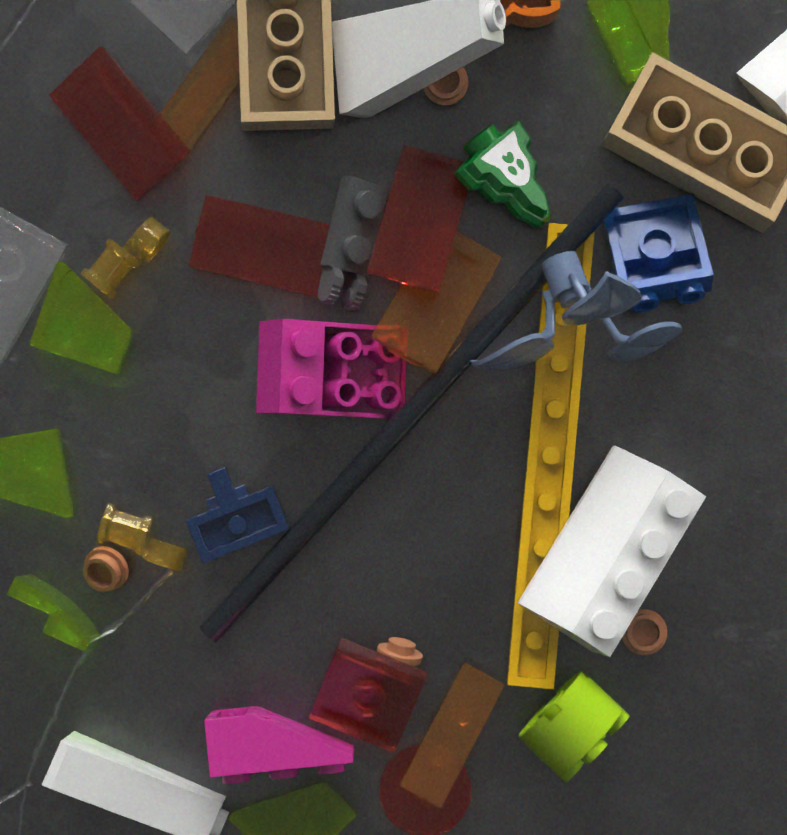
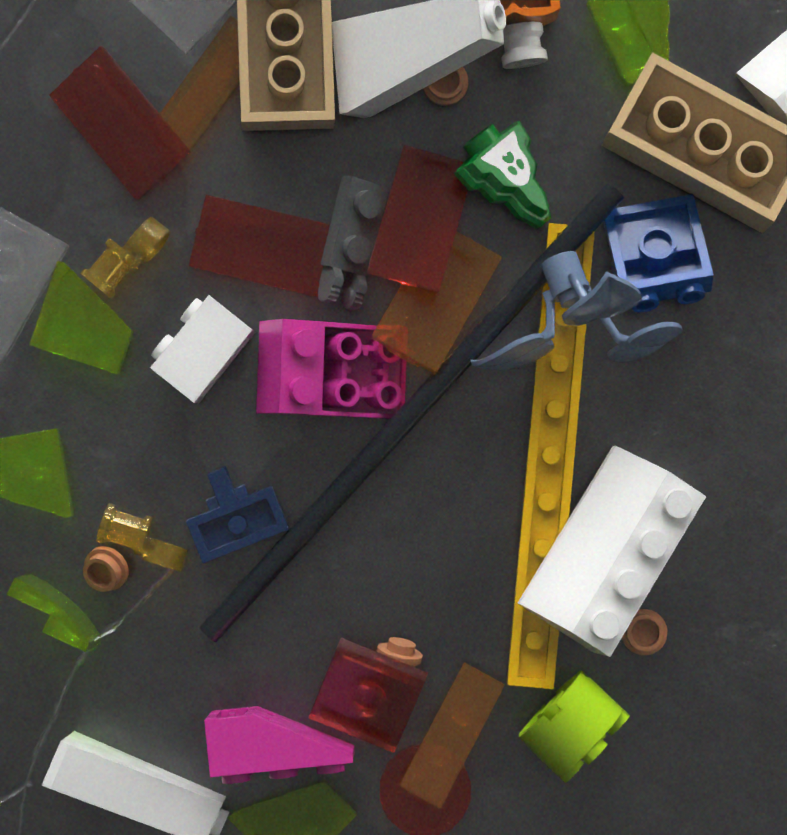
none -> white brick [150,295,255,404]
none -> white wheel [501,21,548,69]

